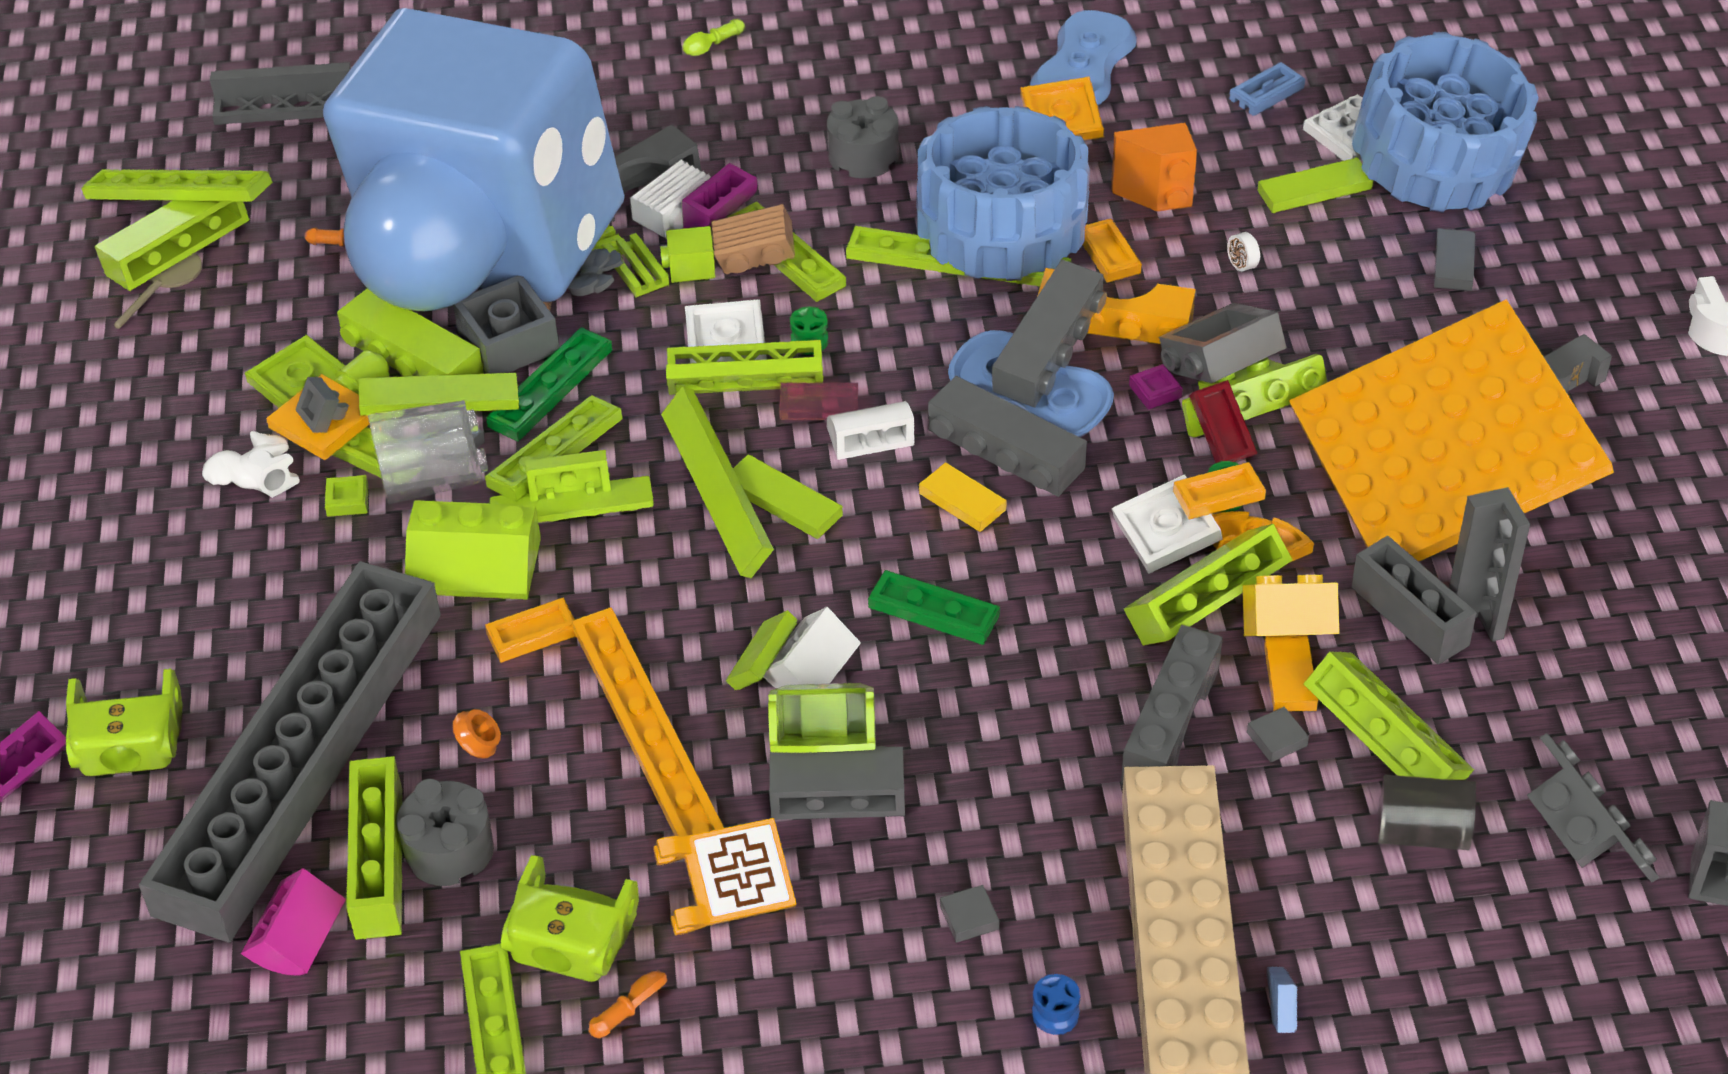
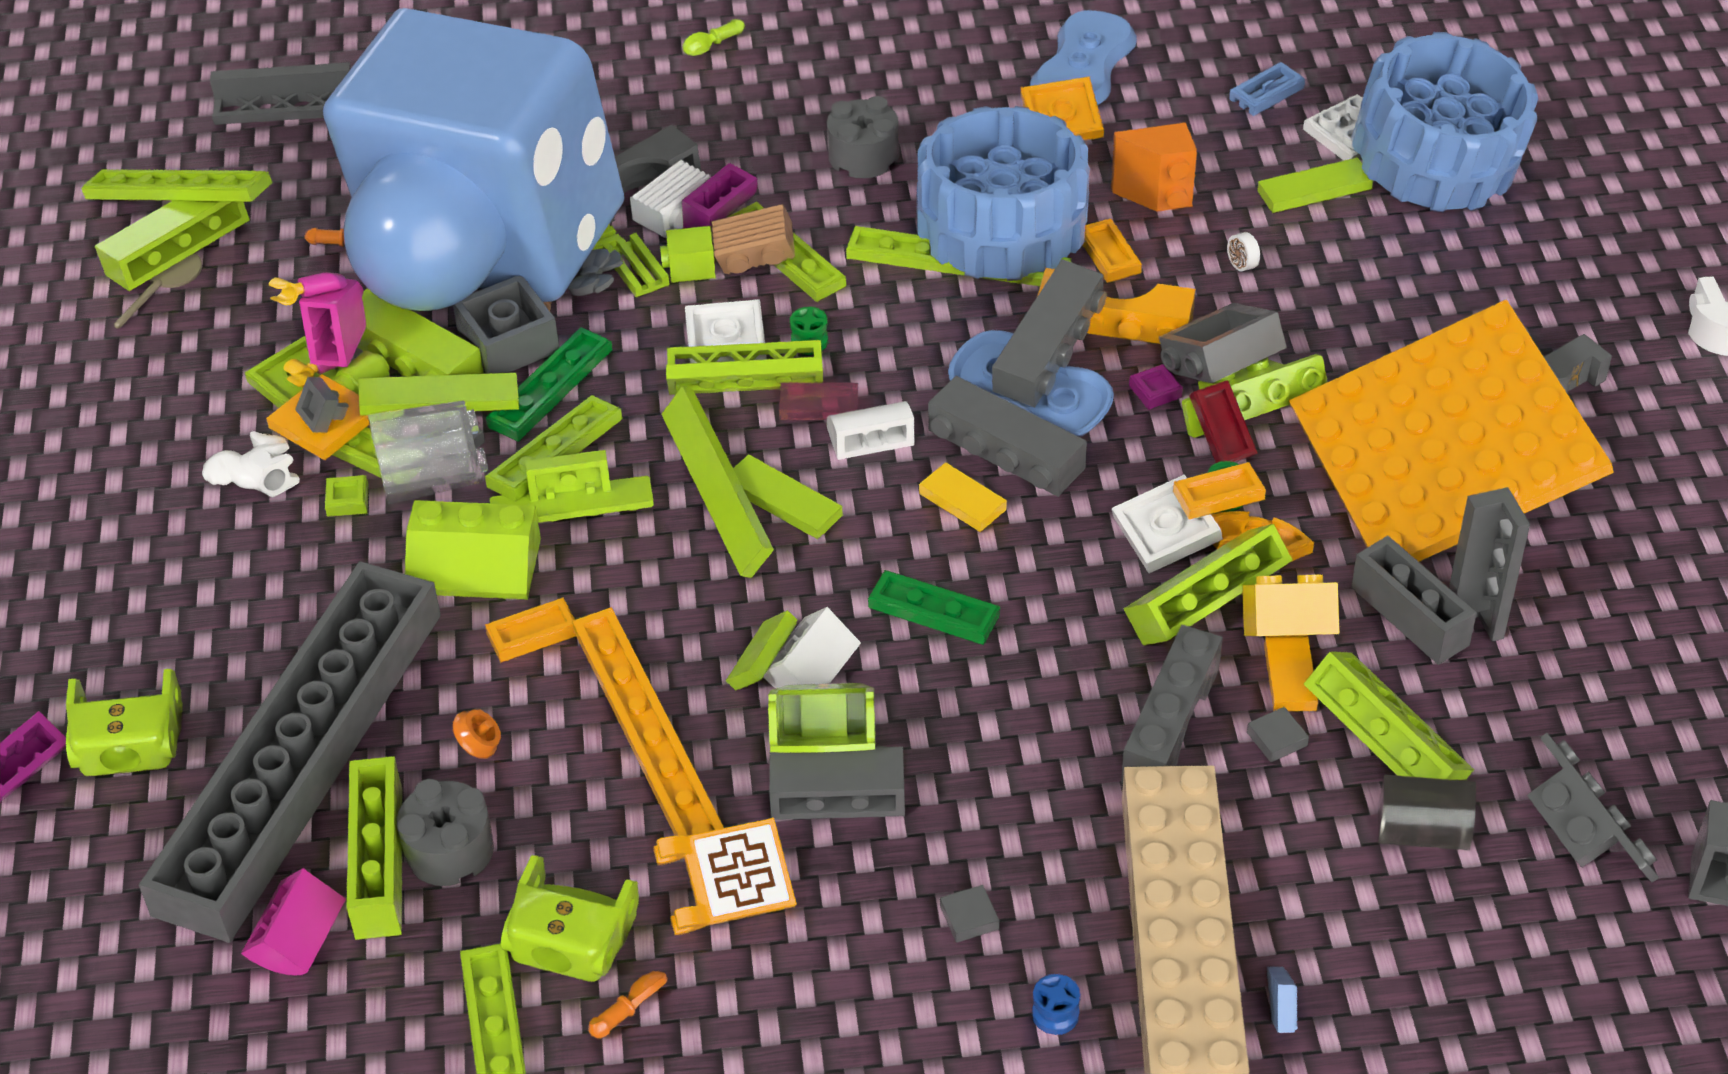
dark grey tile [1434,228,1475,291] -> none
none -> dark pink torso [269,273,366,388]

